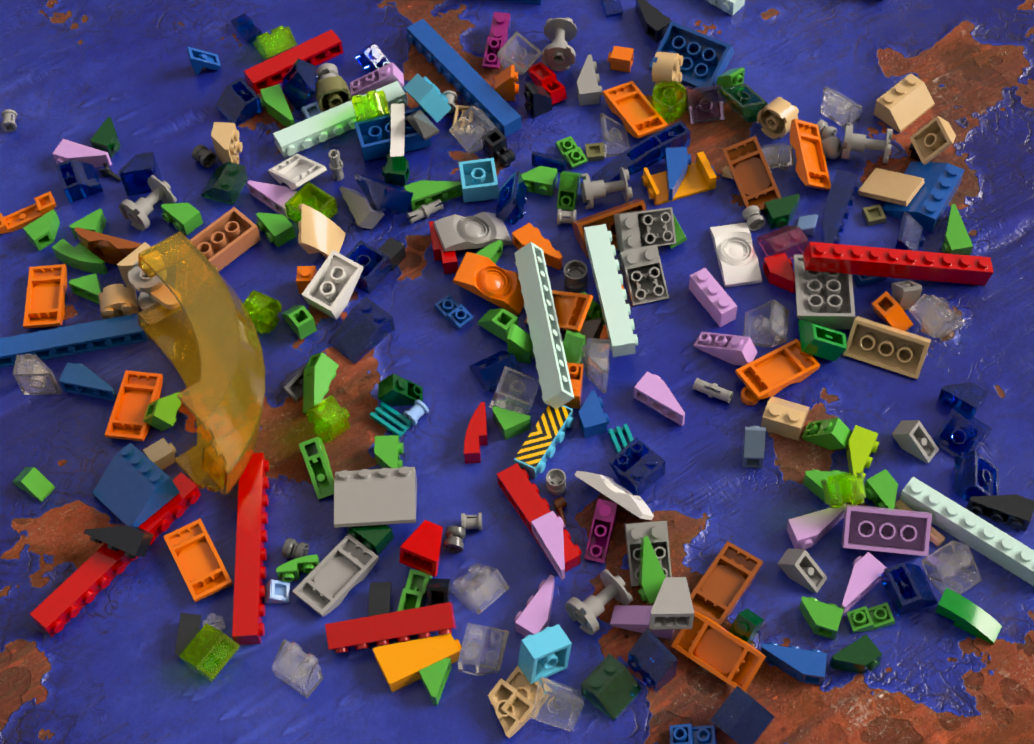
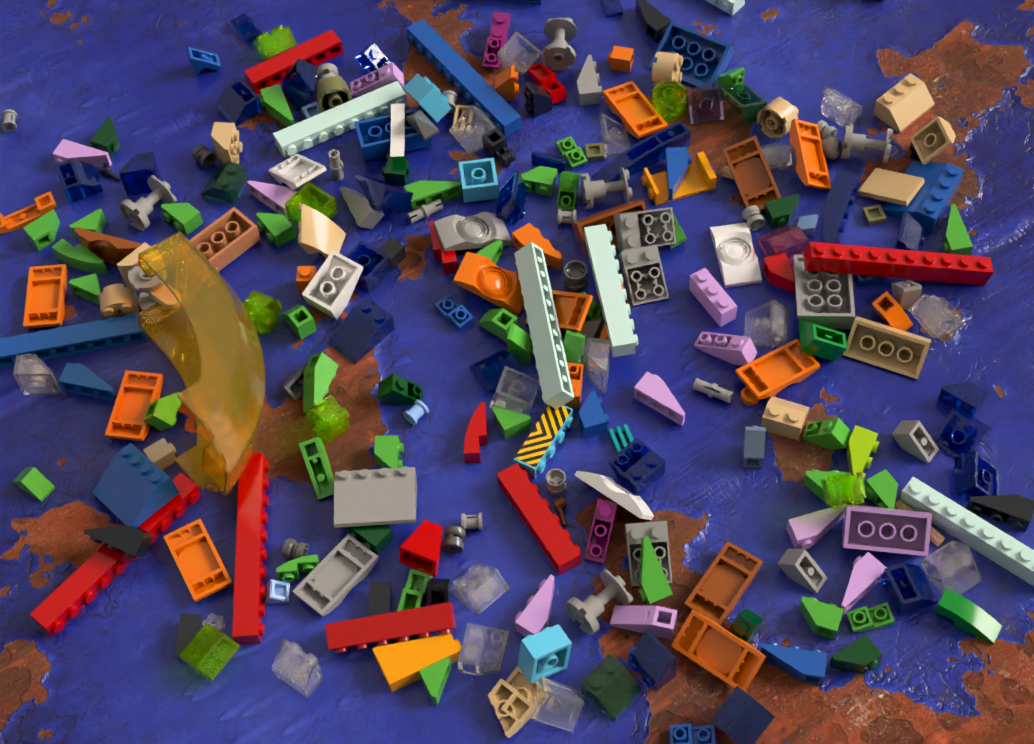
clear neon green brick [351,90,390,122] -> none
teal tile [370,401,412,438] -> none
lavender slope [531,511,565,580] -> none
light grey slope [649,577,695,630] -> none

